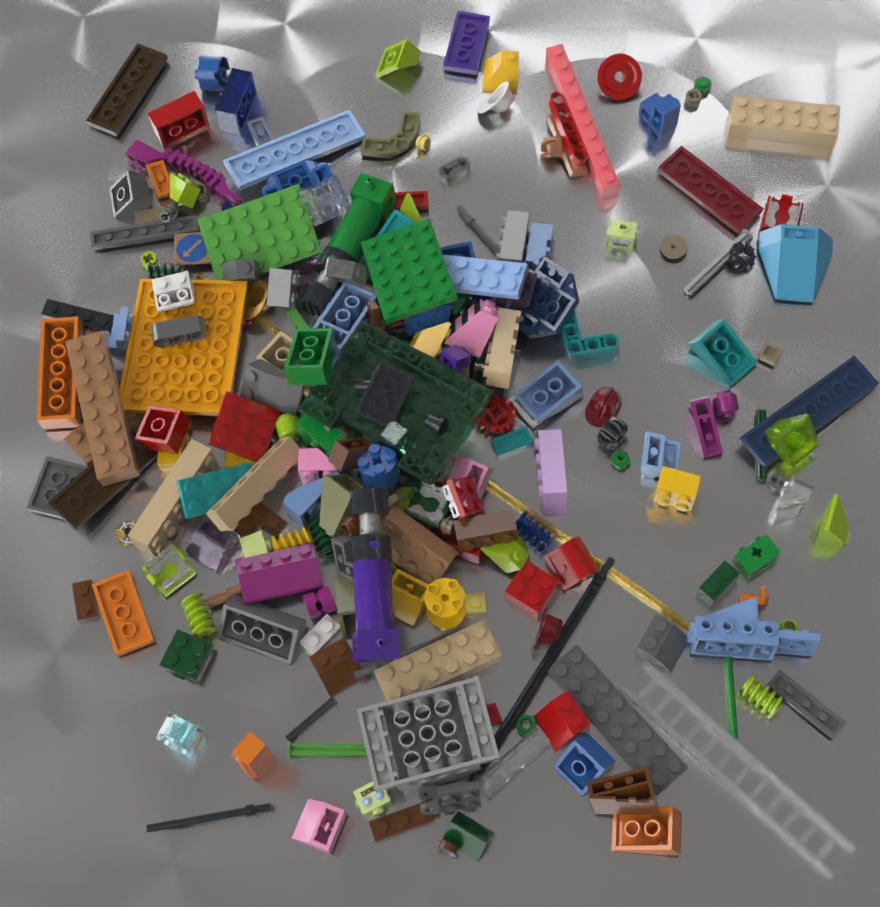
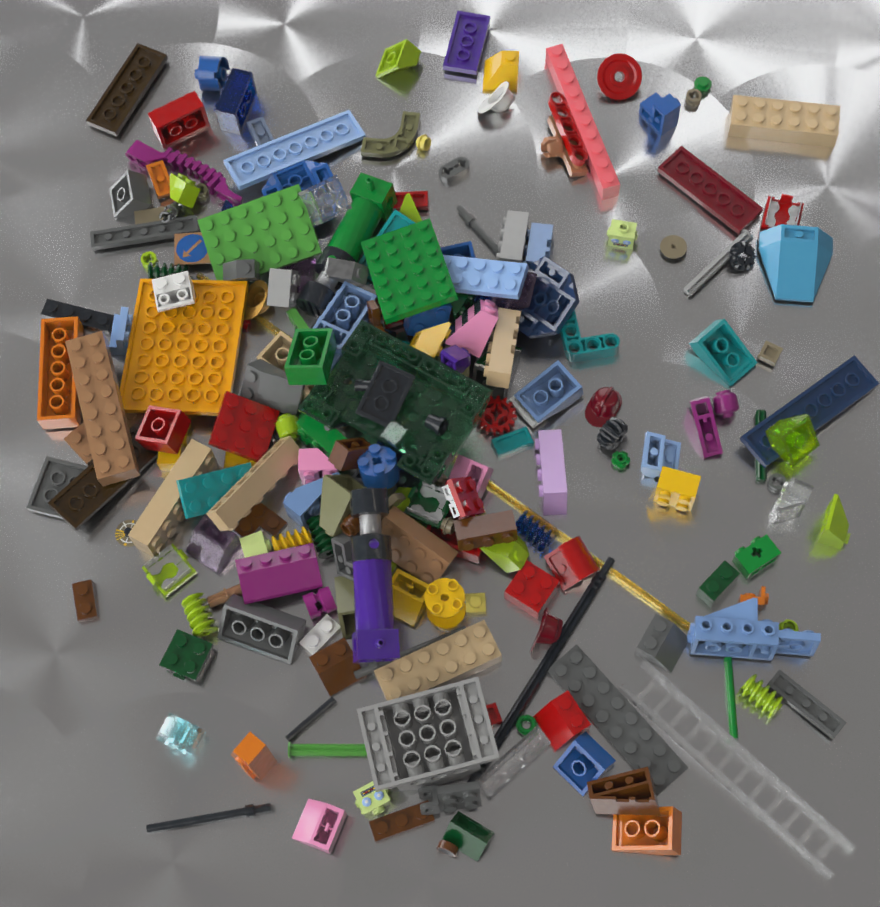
orange plate [91,570,155,657] -> none
dark grey beam [151,315,206,347] -> none

